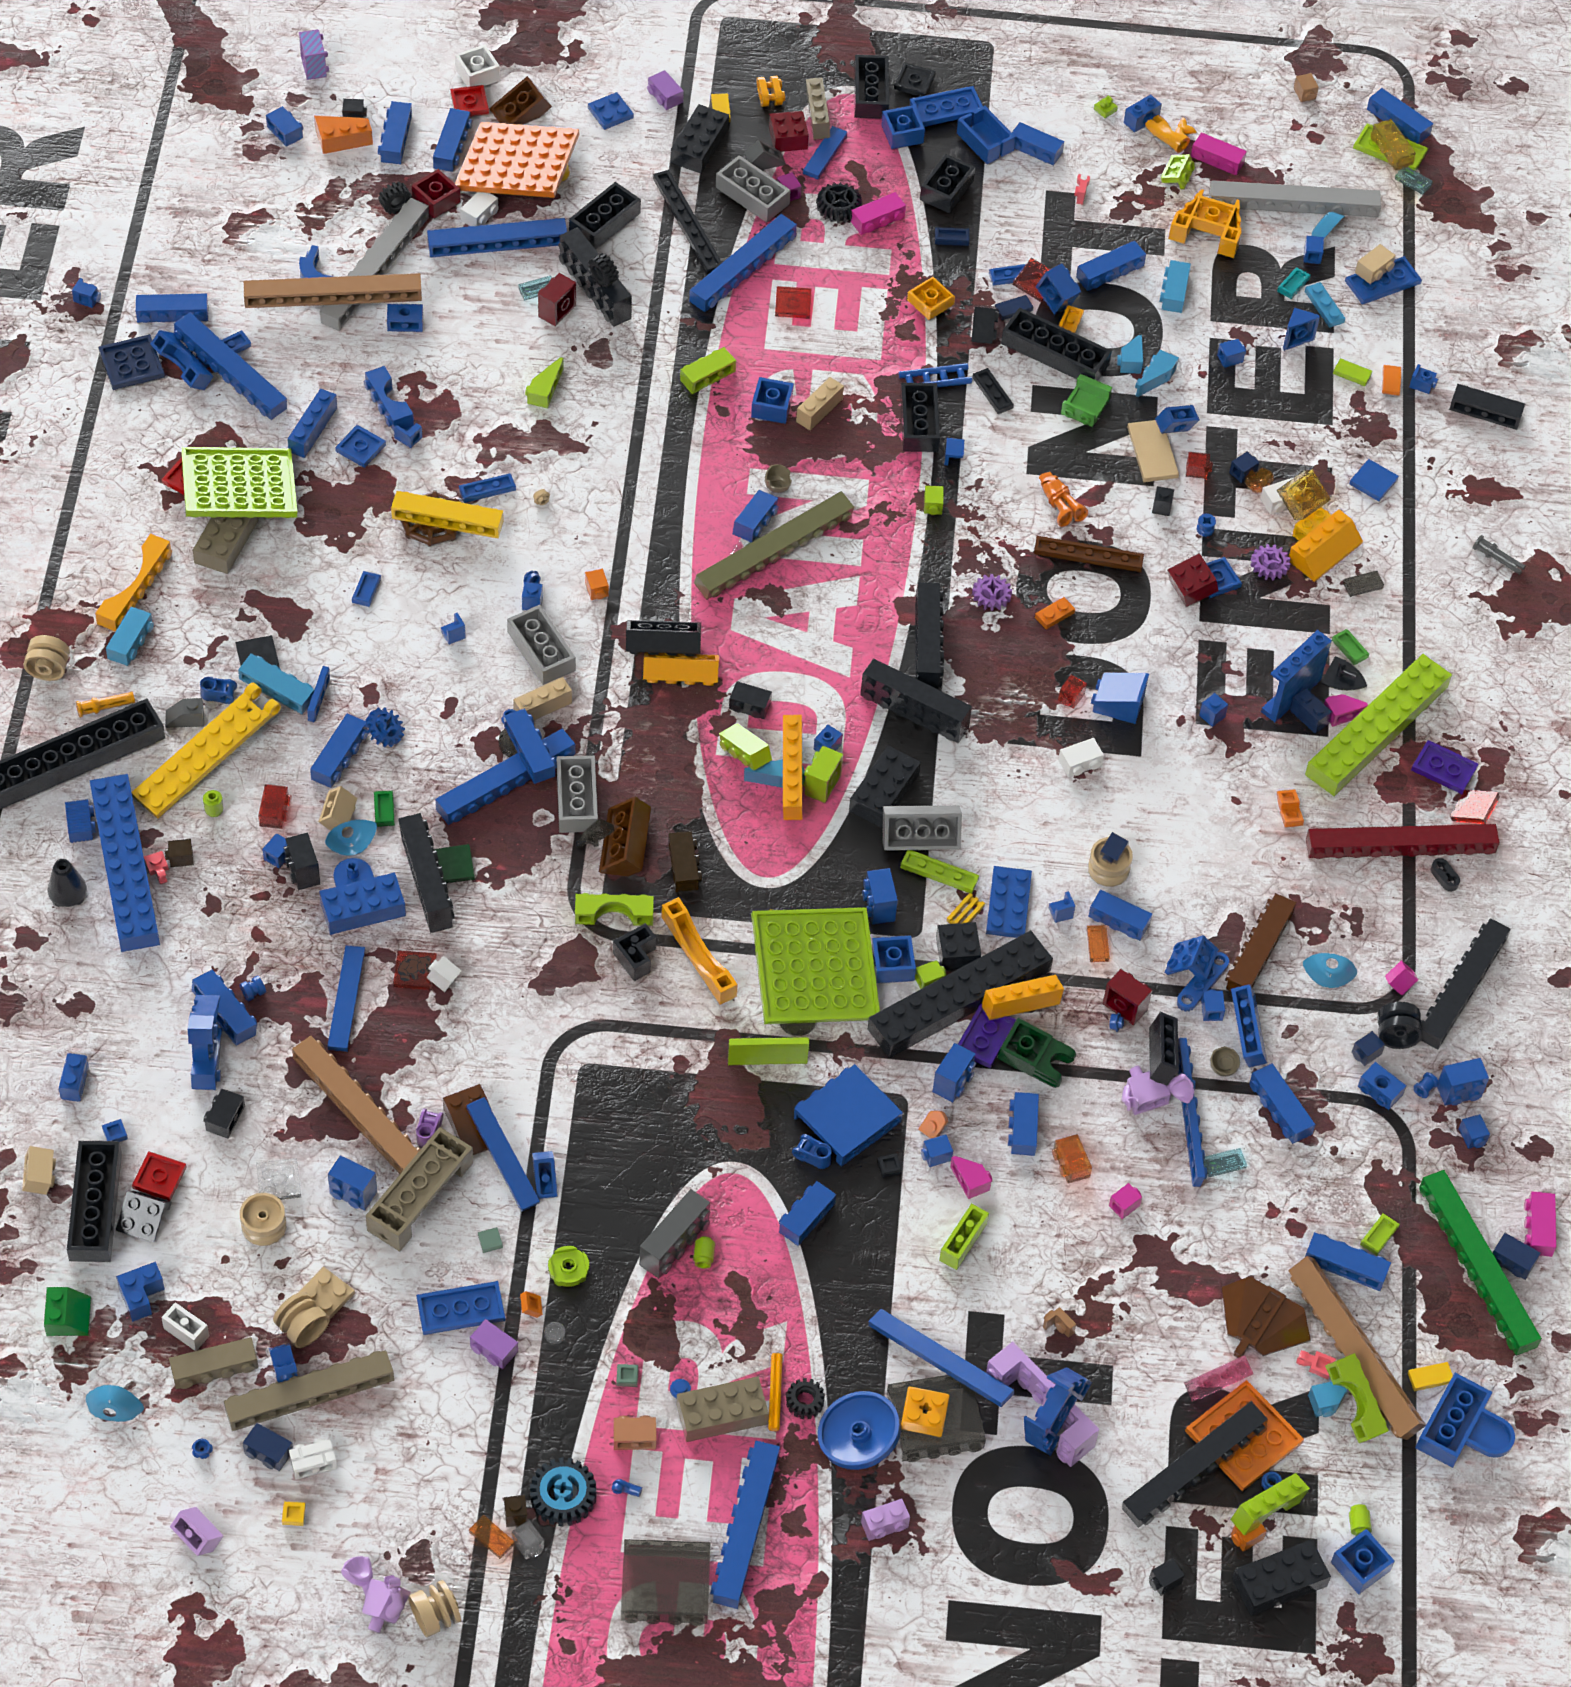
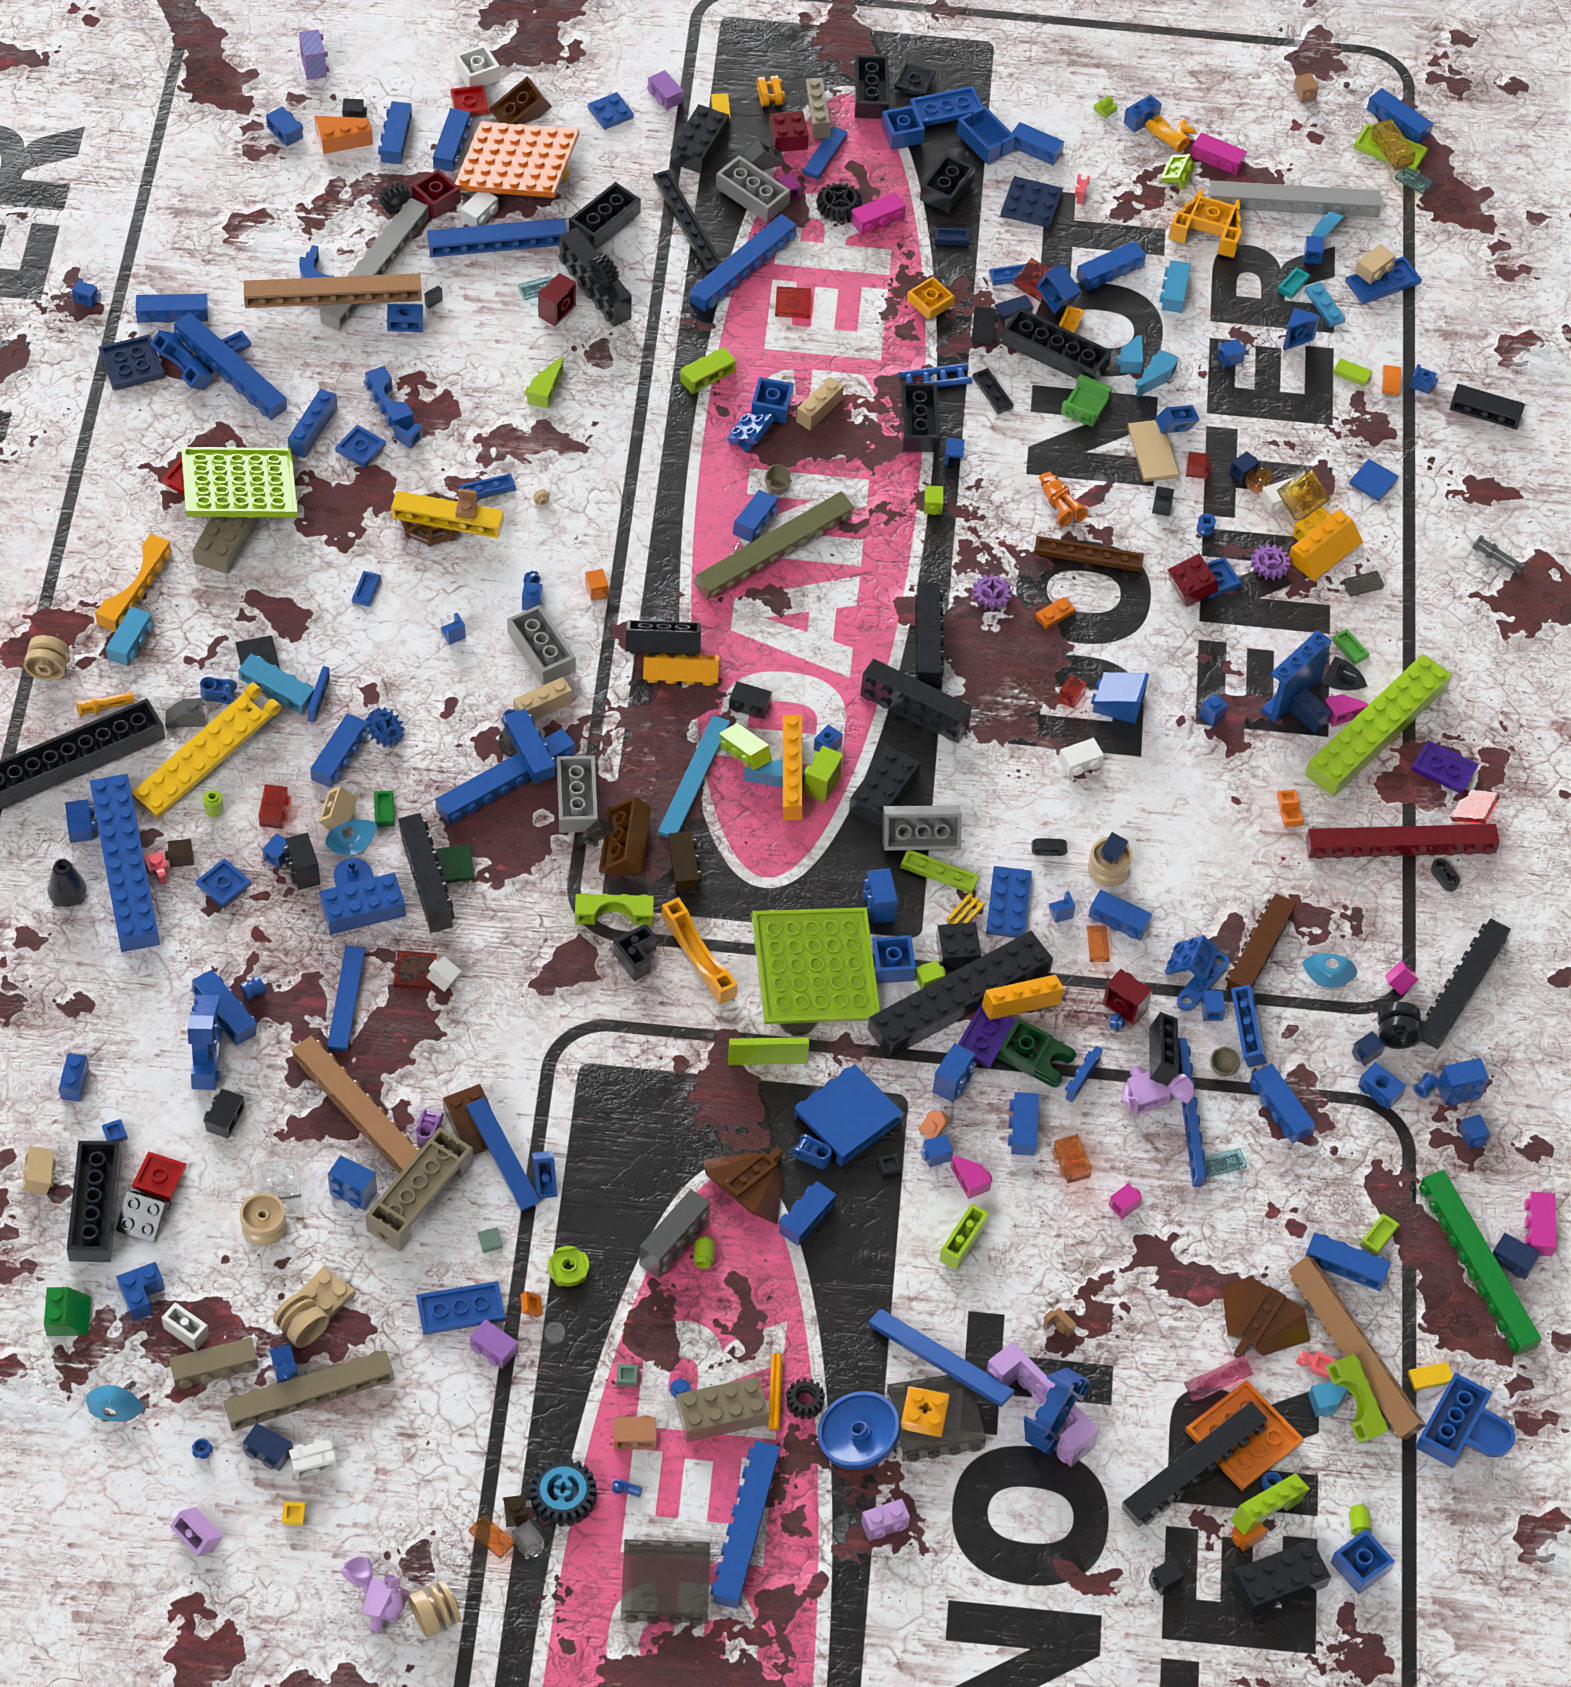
none -> blue plate [195,858,251,908]
none -> black tile [424,285,443,309]
none -> medium nougat bracket [455,489,477,519]
none -> dark azure tile [658,715,730,838]
none -> reddish brown panel [703,1146,783,1224]
none -> blue plate [727,414,774,451]
none -> dark blue plate [1000,176,1063,229]
none -> black beam [1031,838,1068,856]
none -> blue plate [1065,1046,1103,1103]

